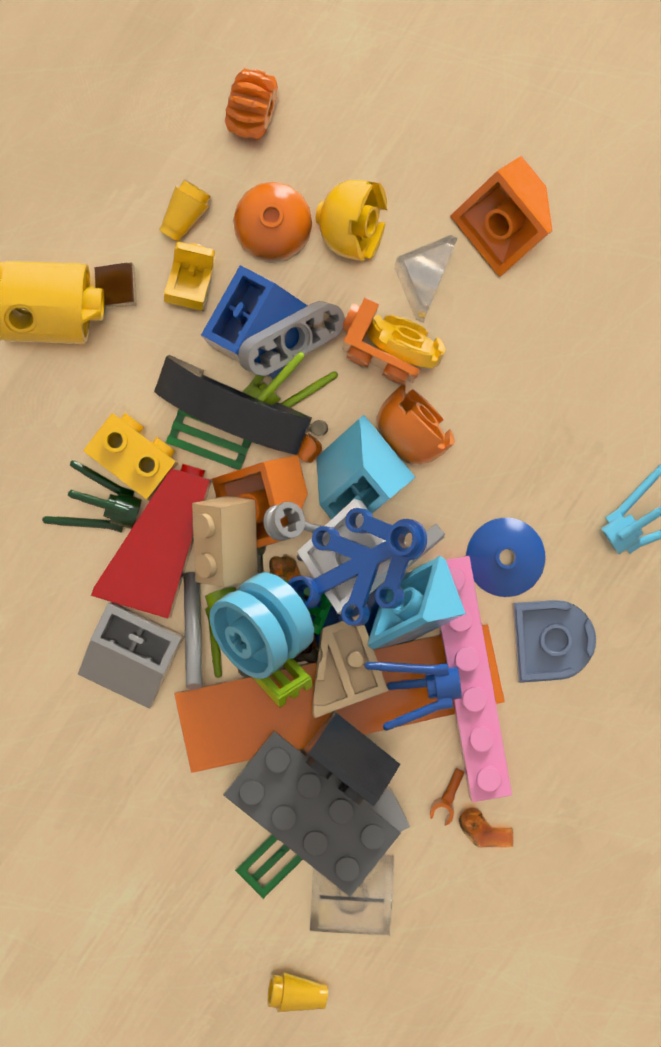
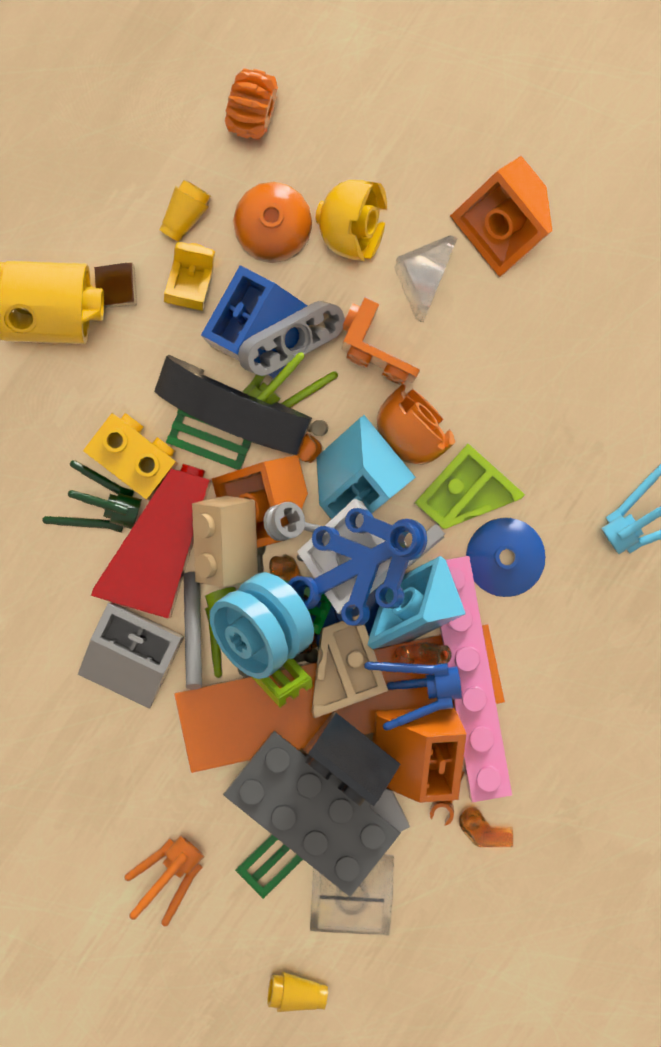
yellow tile [367,315,446,368] -> none
sand blue tile [513,600,596,683] -> none
none -> orange plant [124,835,205,926]
none -> orange slope [373,706,467,803]
none -> clear orange arm [392,642,452,665]
none -> lime wing [414,444,525,530]

